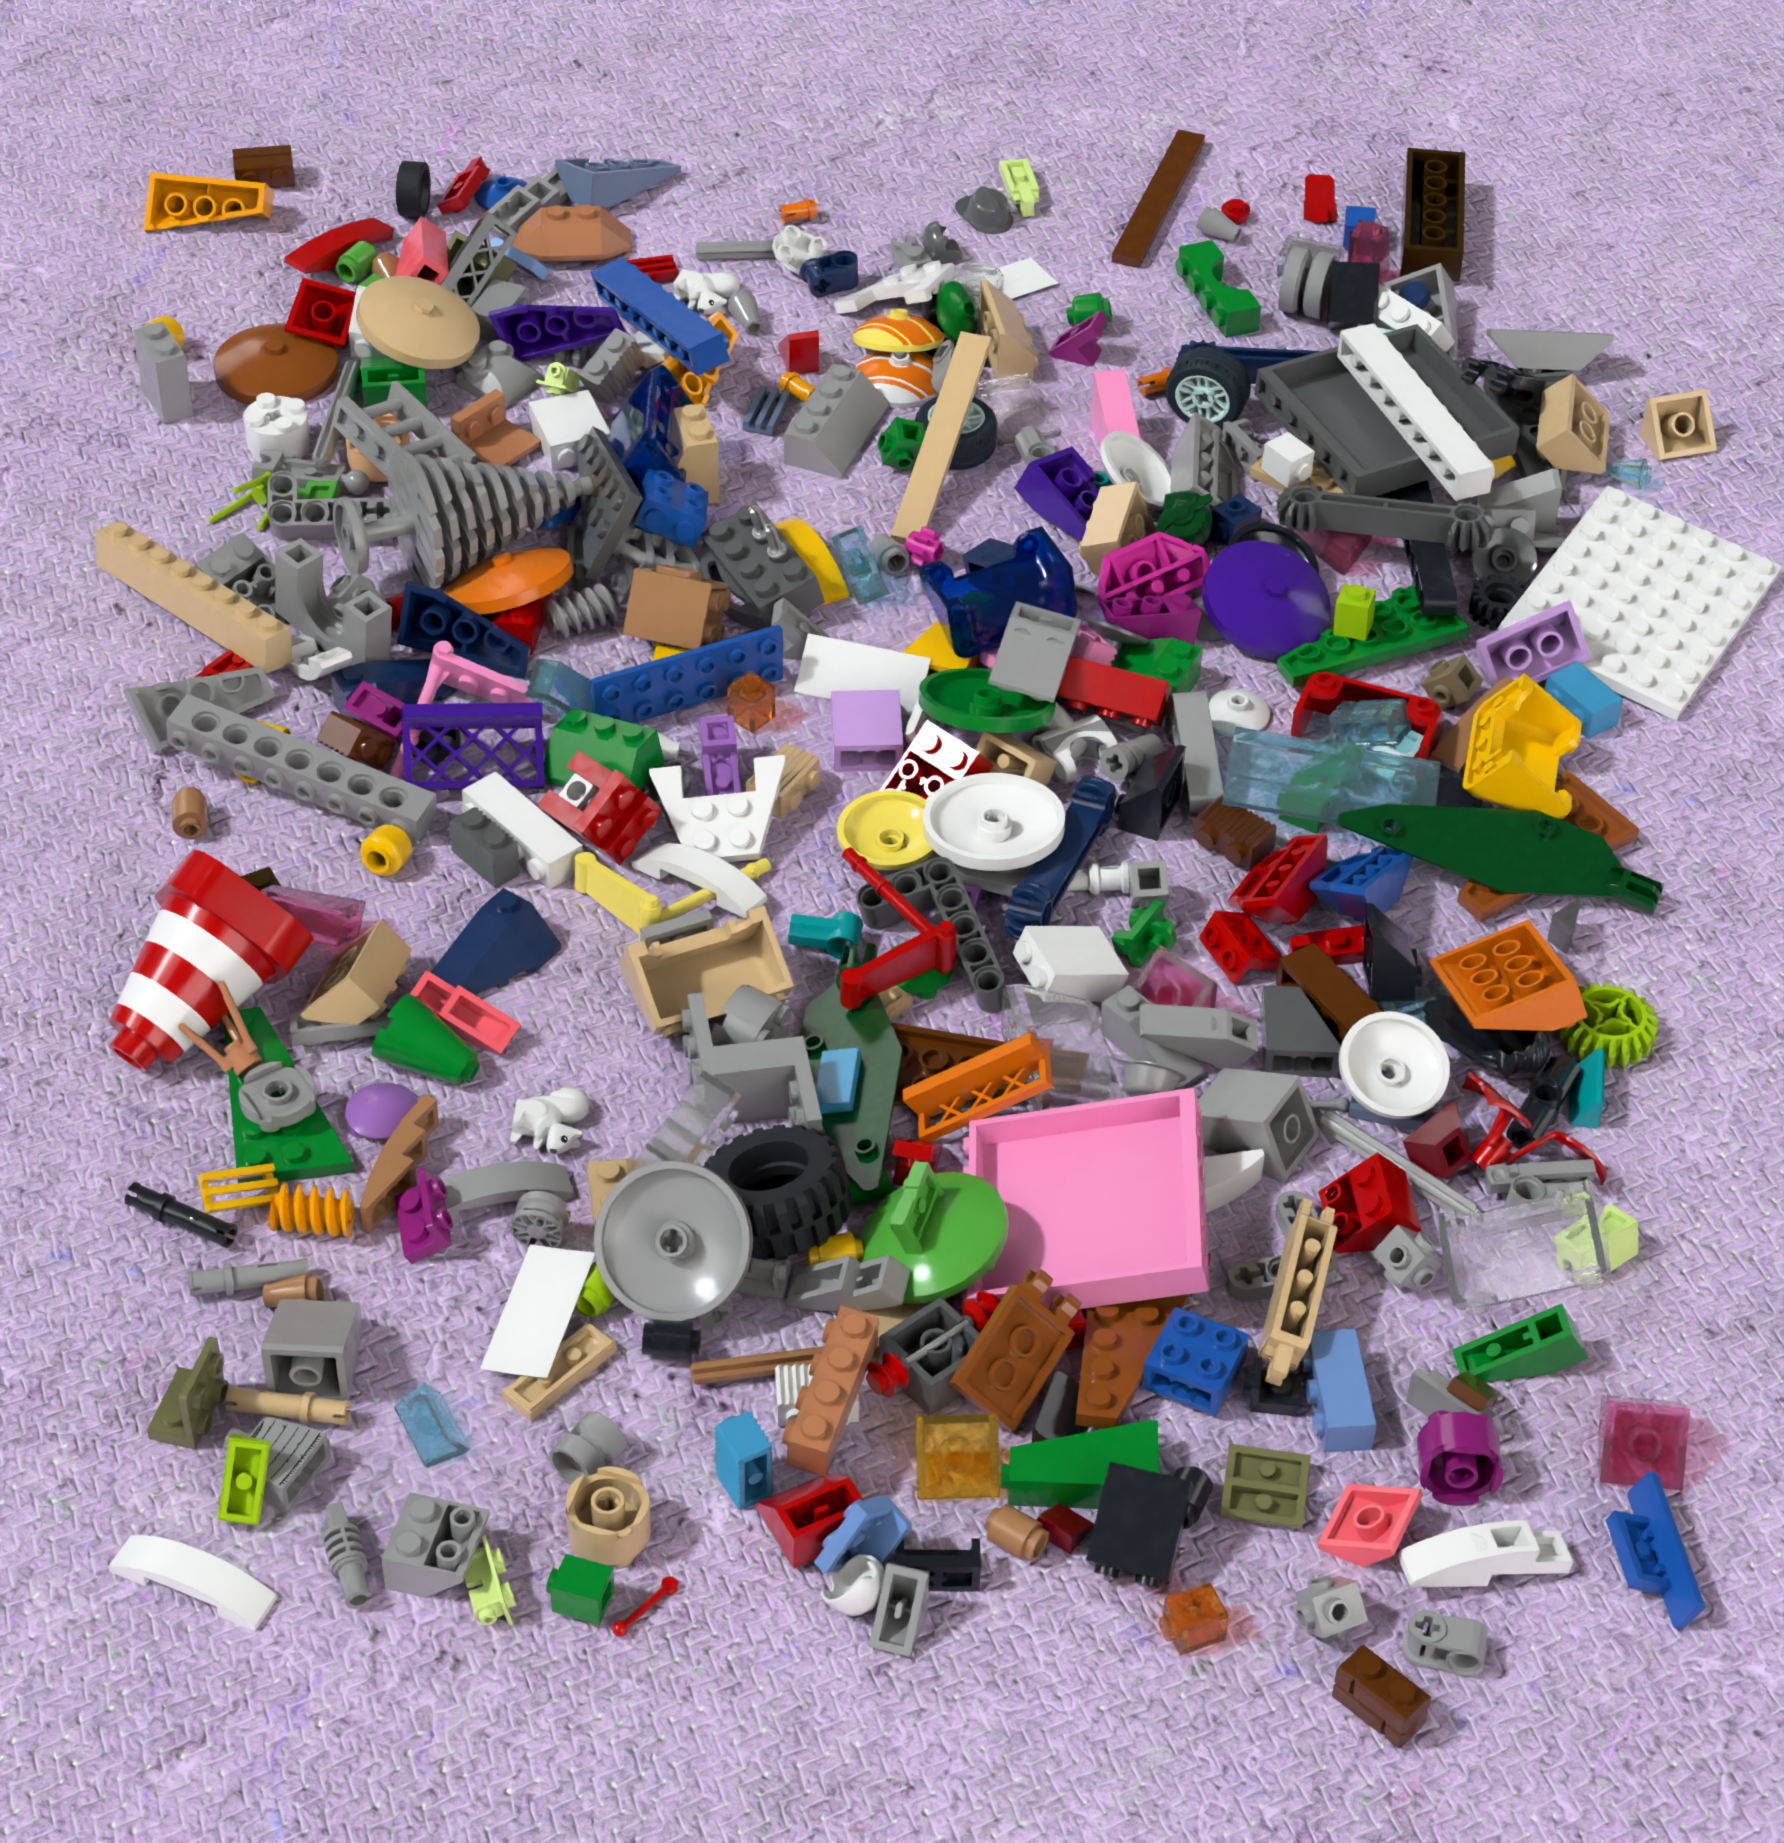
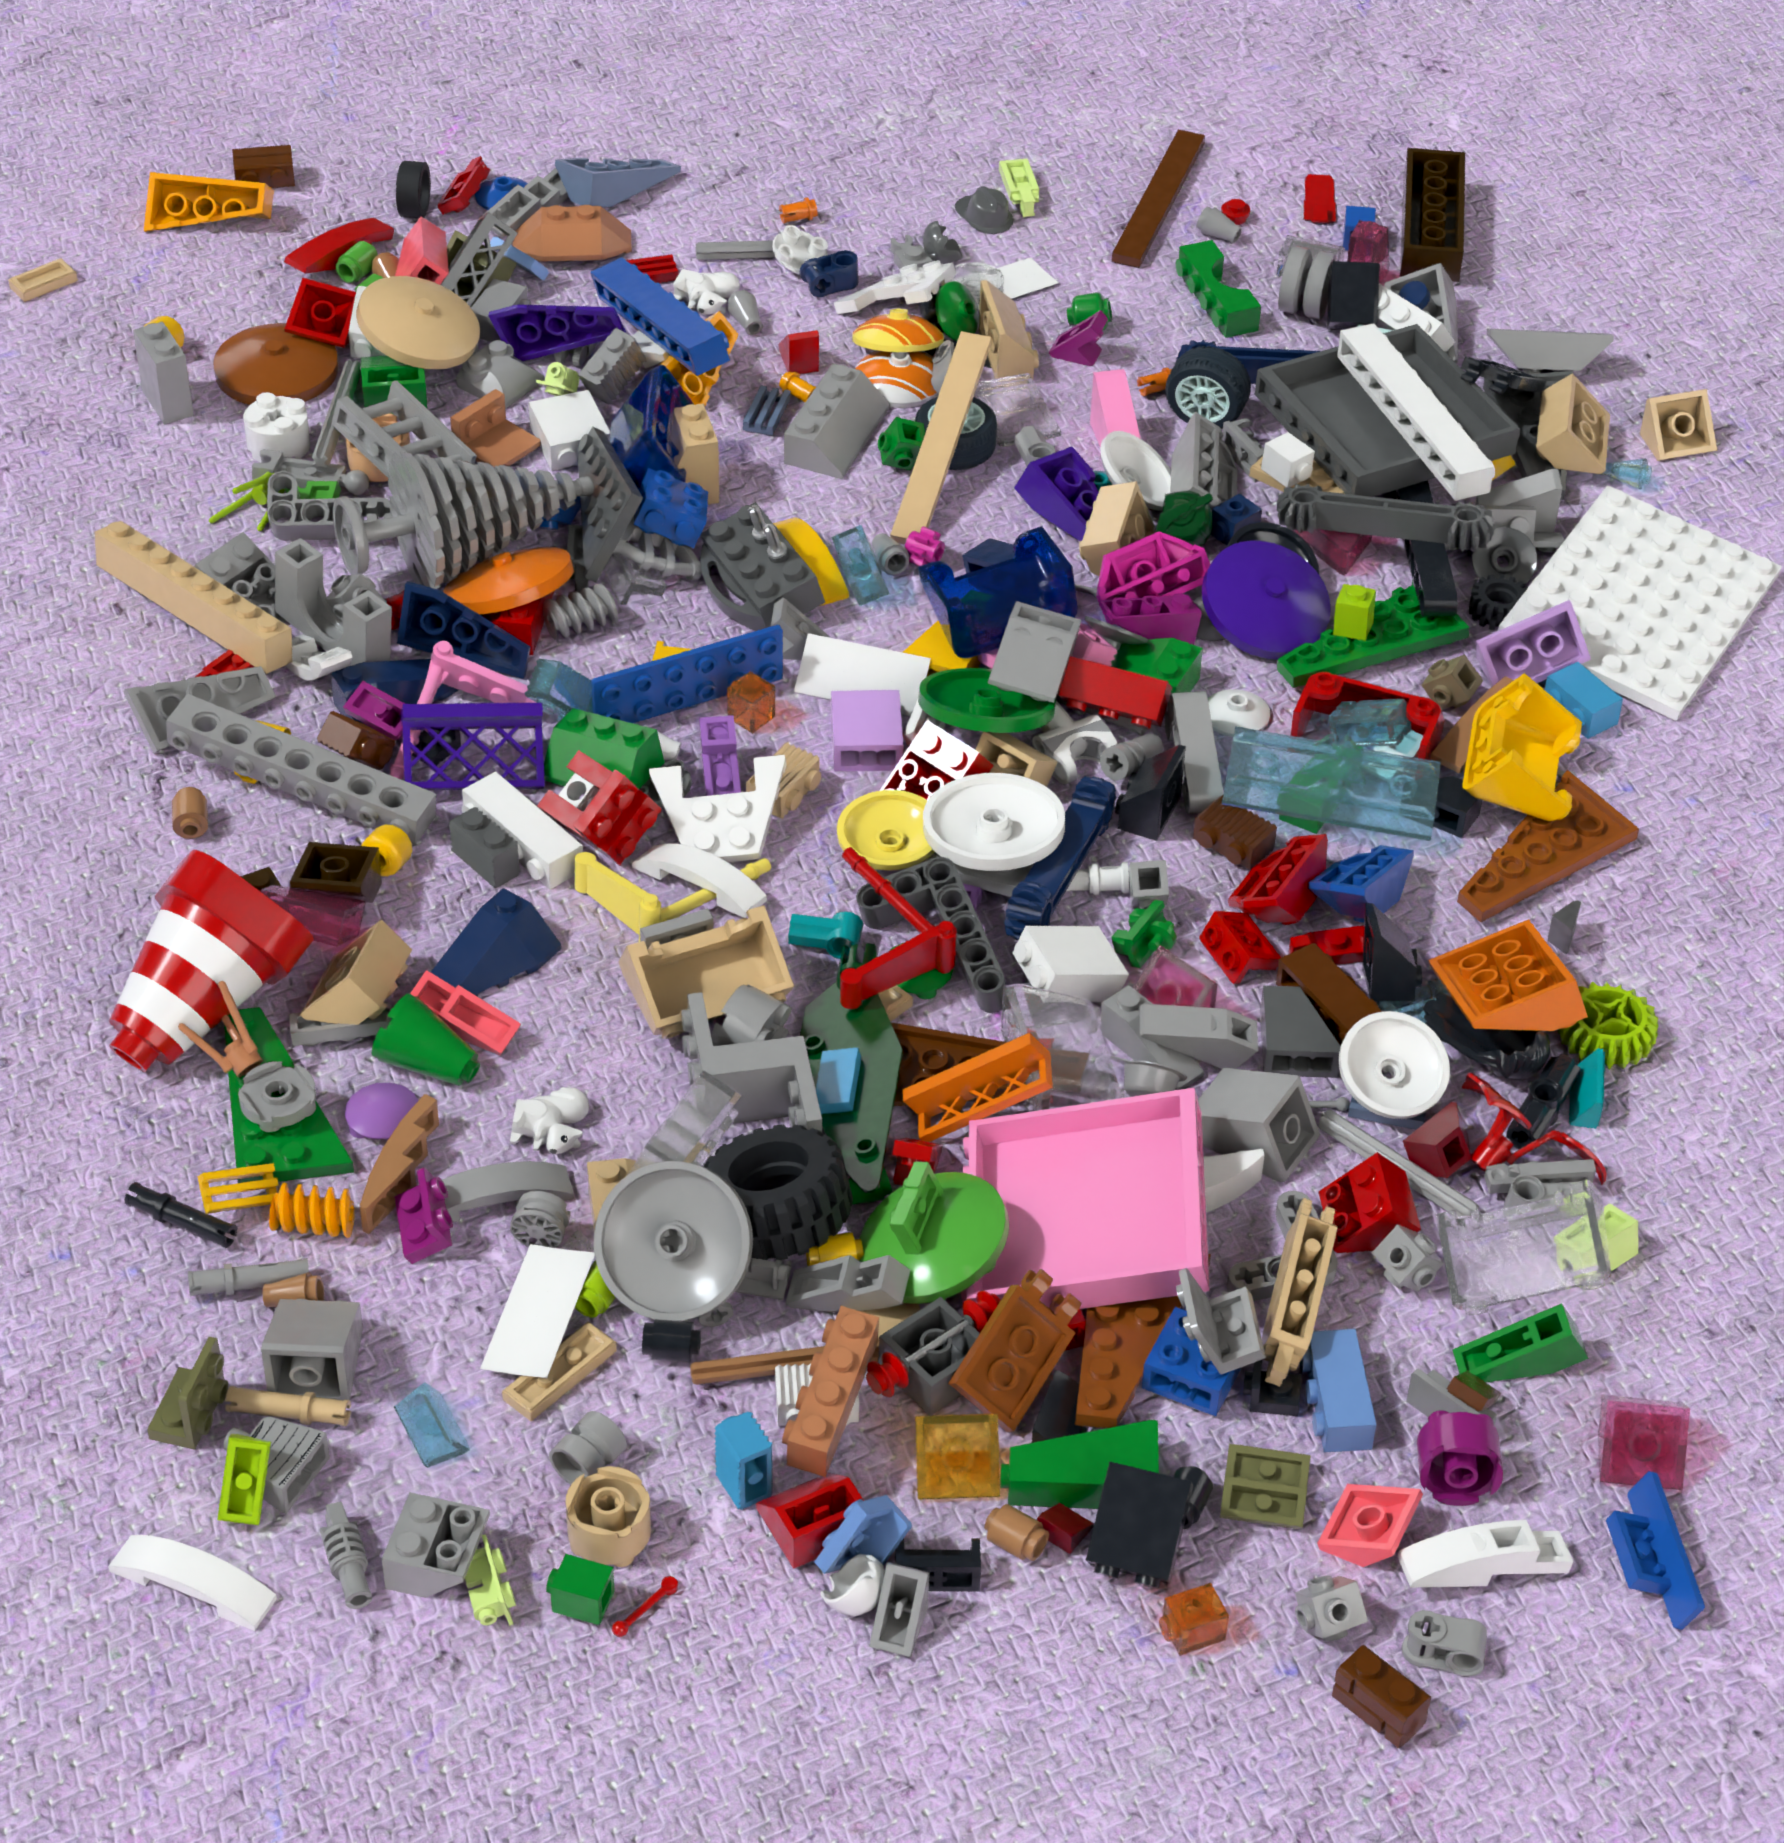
medium nougat brick [623,564,731,649] -> none
dark green wing [1337,804,1664,916] -> none
none -> tan tile [8,258,78,302]
none -> dark brown slope [290,842,382,904]
none -> light grey bracket [1176,1268,1266,1374]

